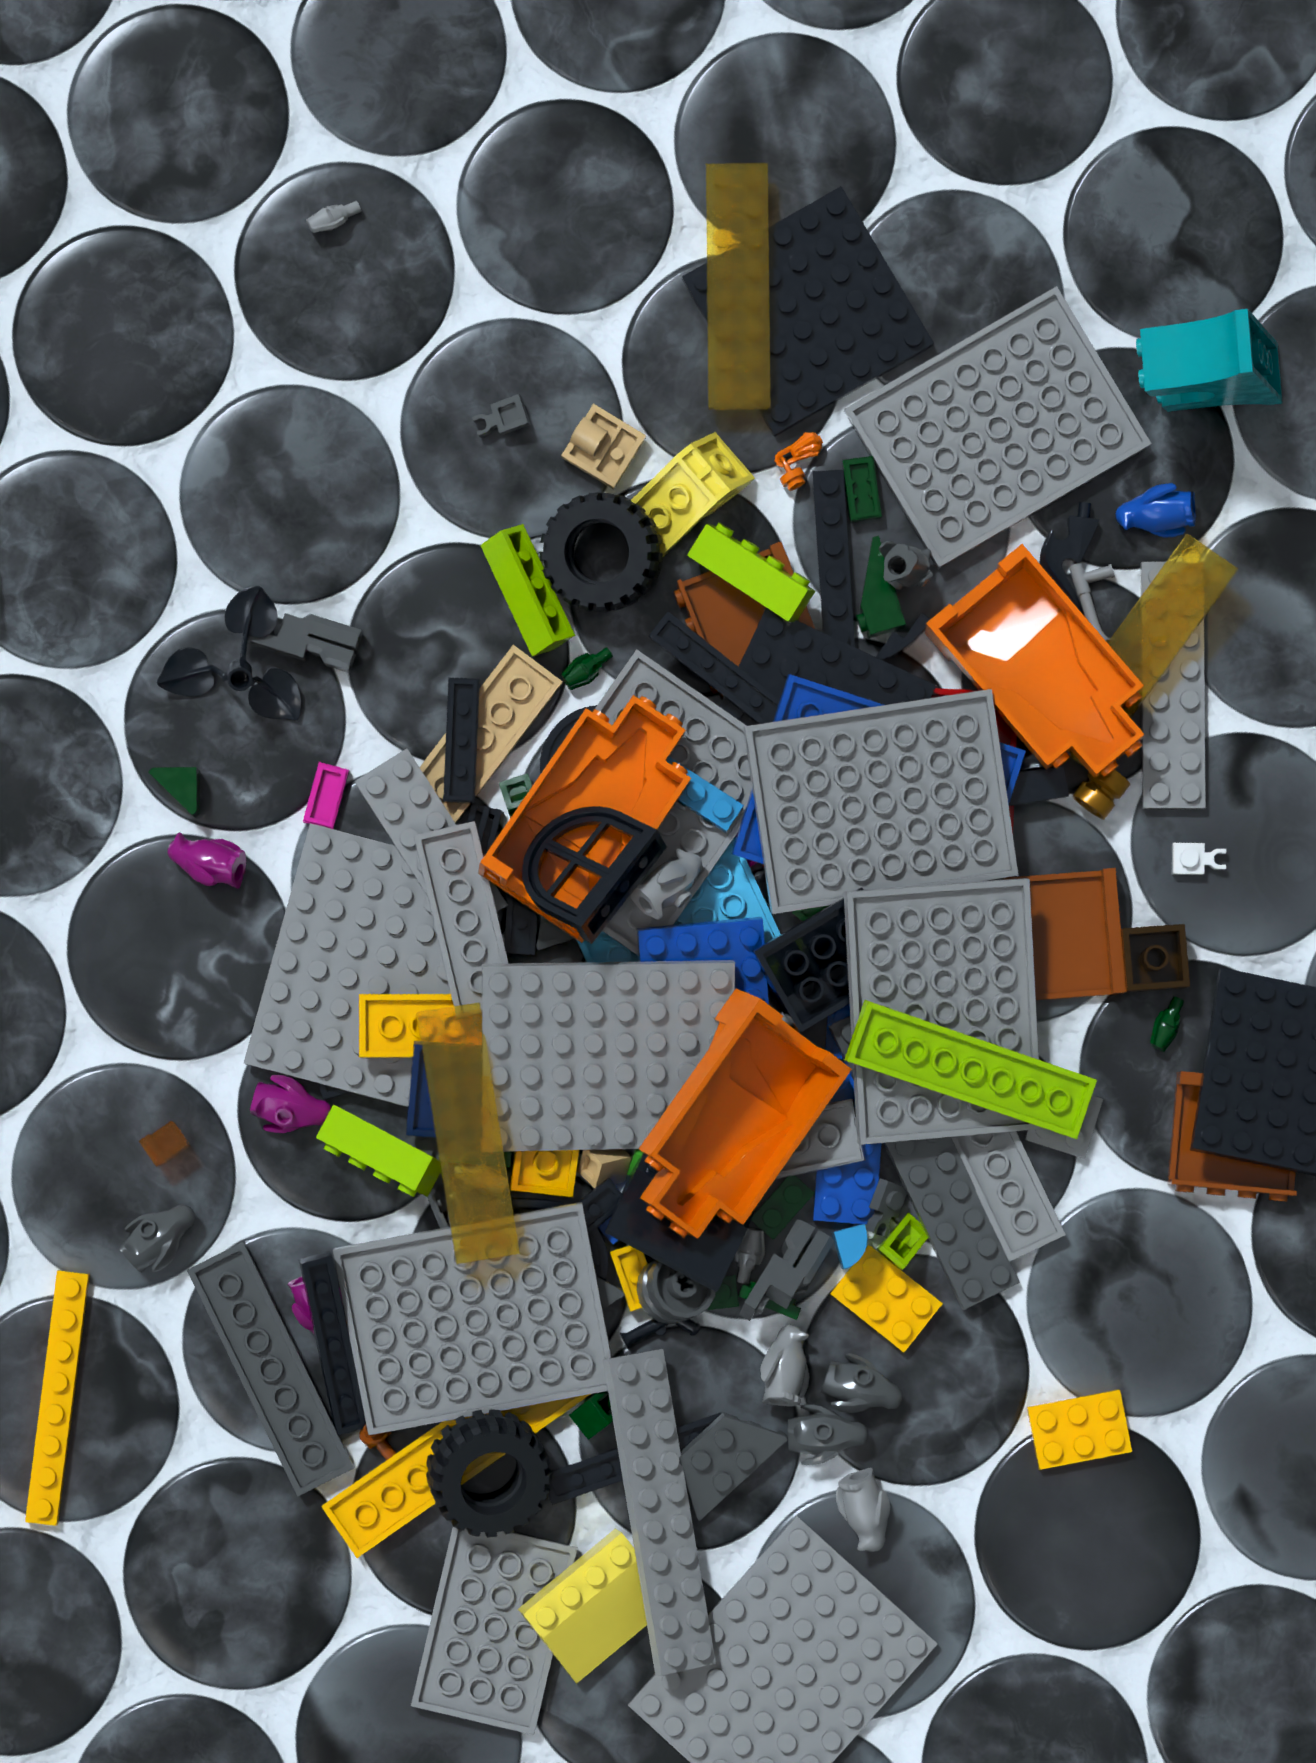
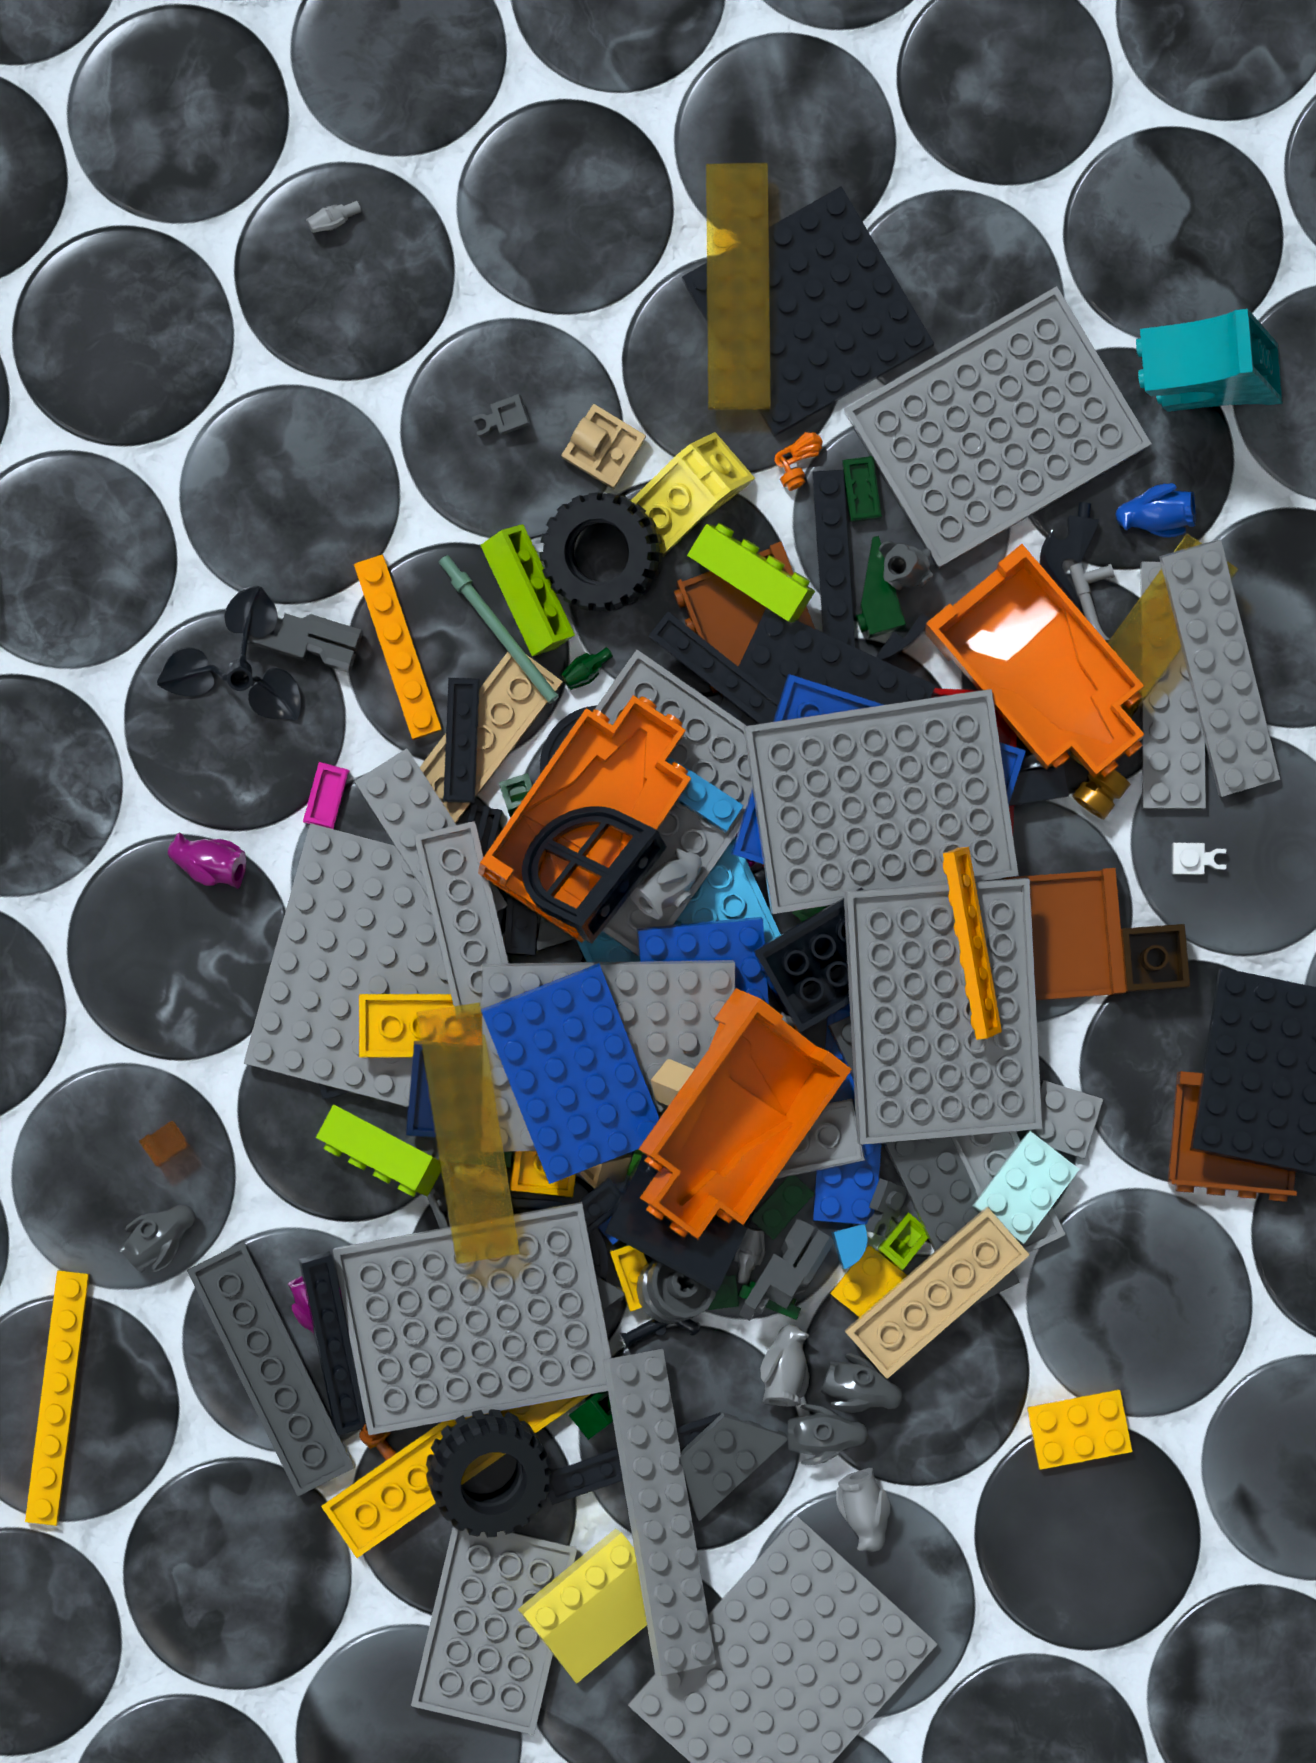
dark green slope [148,767,200,818] -> none
magenta animal [250,1075,331,1133] -> none
lime plate [844,1000,1097,1139] -> none
dark green piece [1150,996,1184,1052] -> none
none -> light orange plate [354,554,442,740]
none -> sand green bar [439,555,559,704]
none -> blue plate [481,963,660,1184]
none -> tan panel [651,1059,694,1106]
none -> tan plate [845,1206,1030,1379]
none -> light orange plate [943,847,1002,1040]
none -> light aqua plate [972,1131,1080,1244]
none -> light grey plate [1159,540,1280,797]

